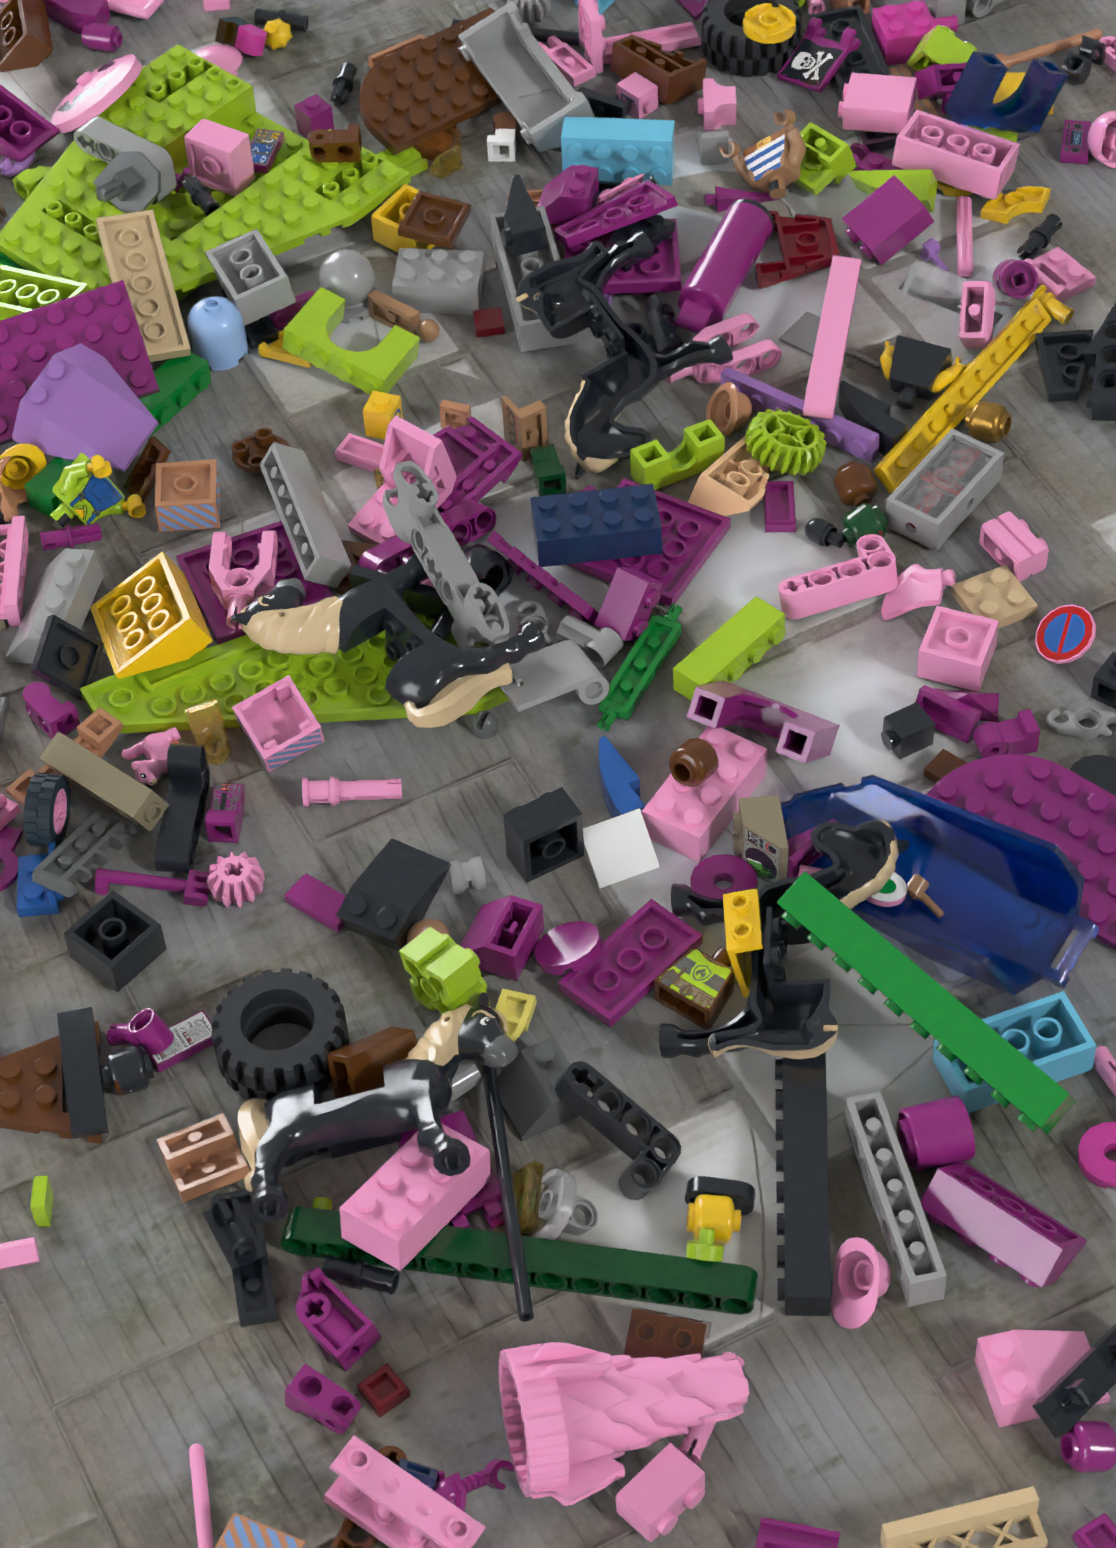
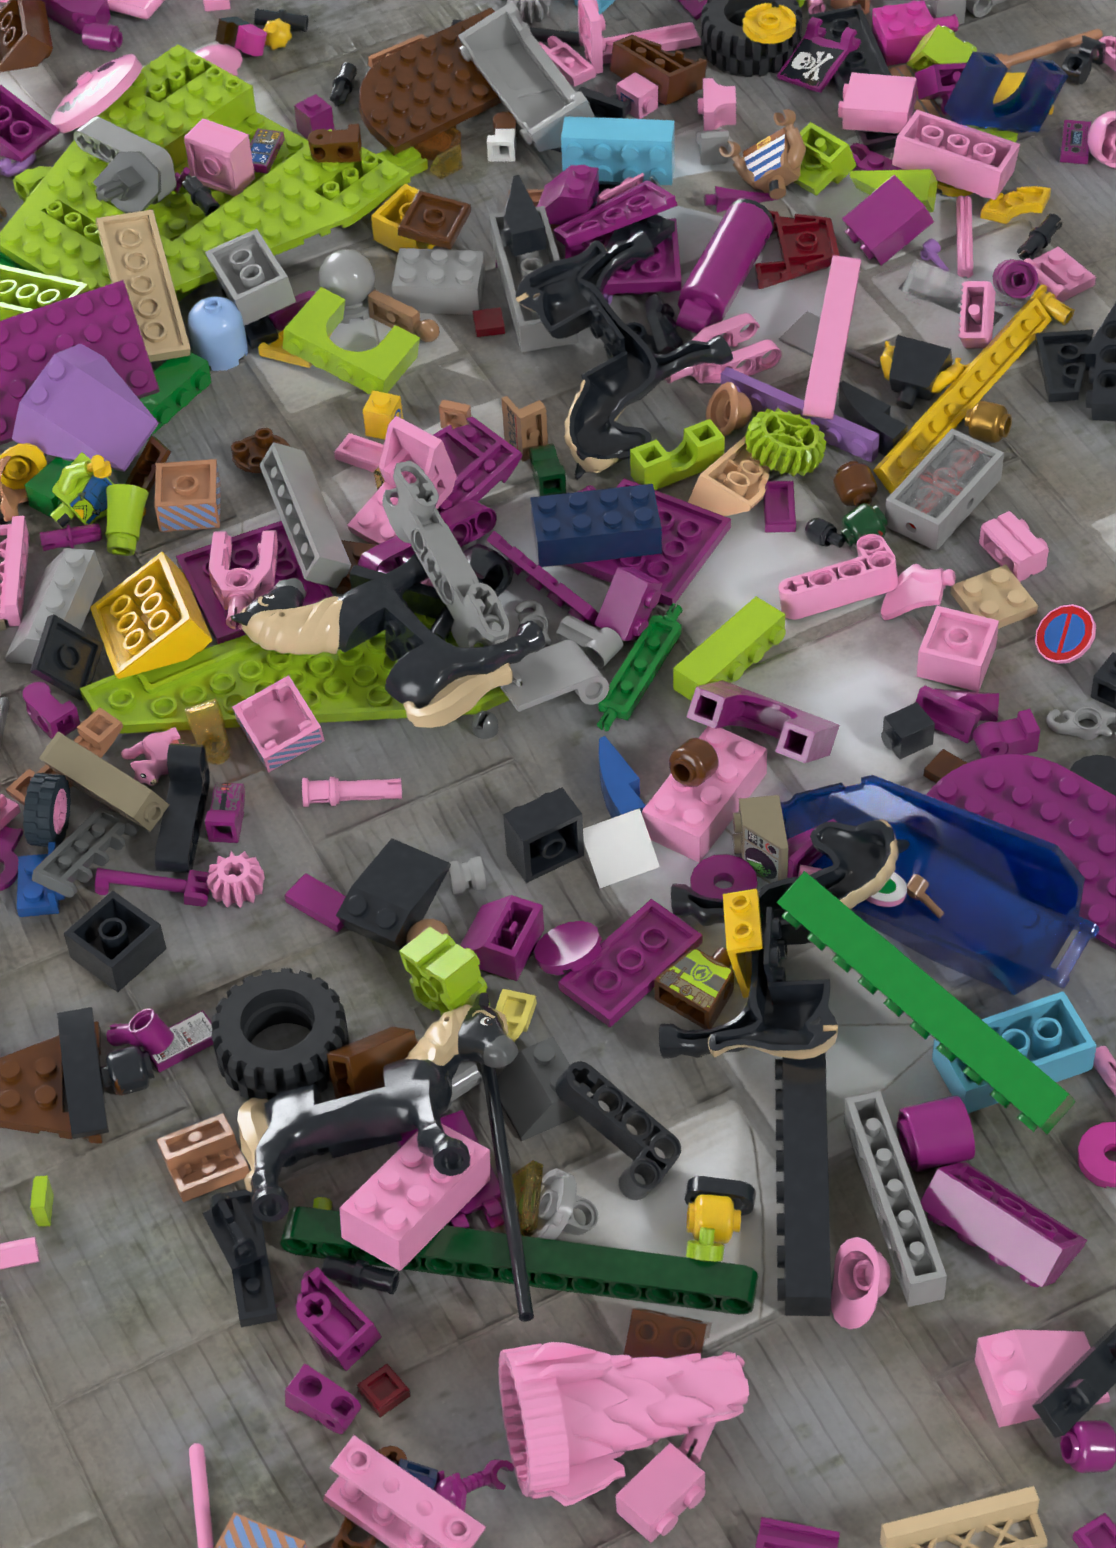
none -> lime plant [106,484,149,556]

